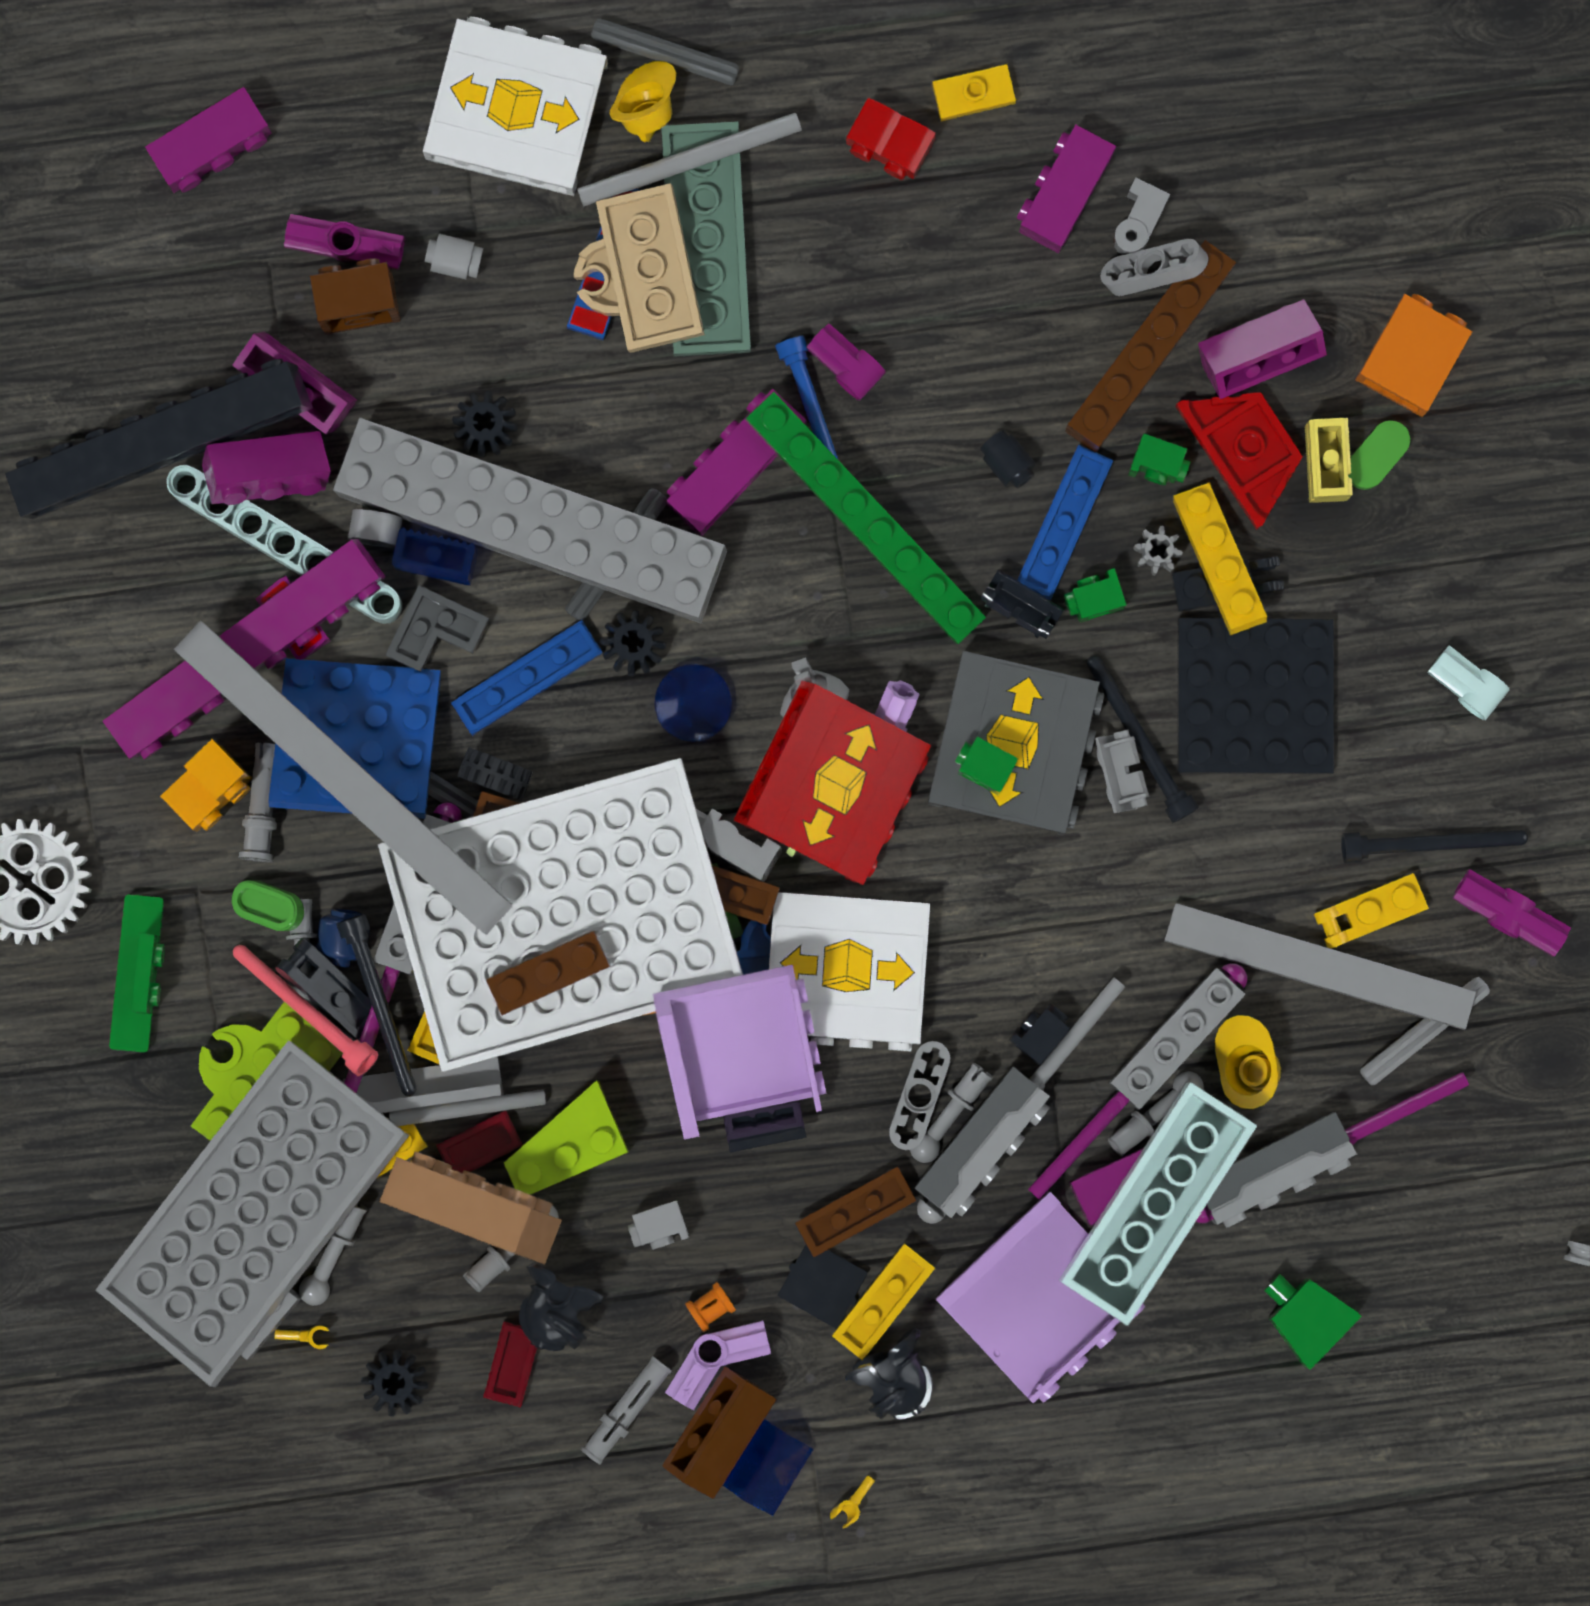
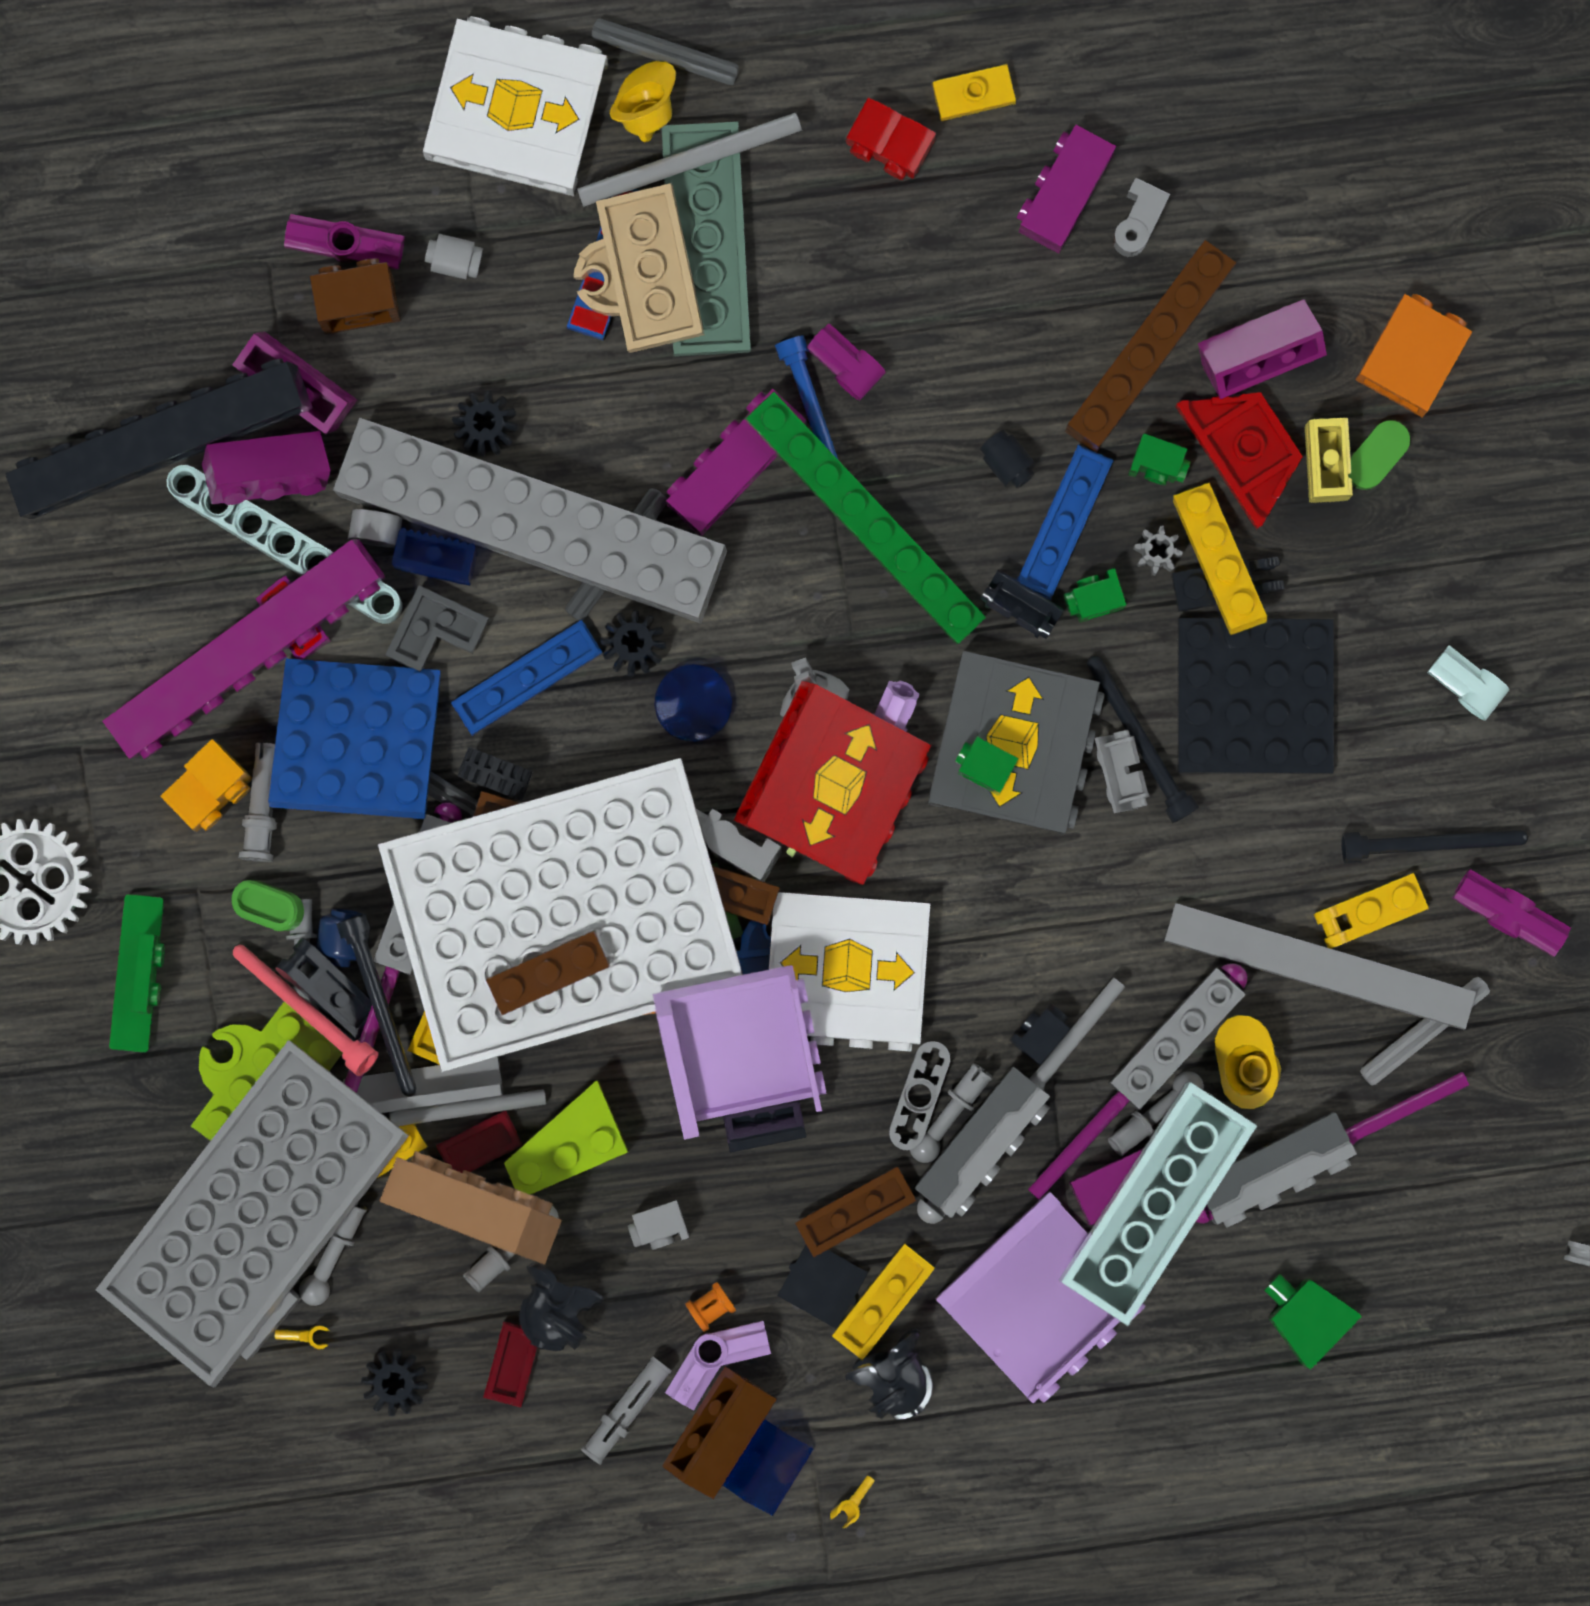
magenta brick [145,87,272,193] -> none
light grey beam [174,620,513,935] -> none
light grey beam [1101,239,1208,296] -> none

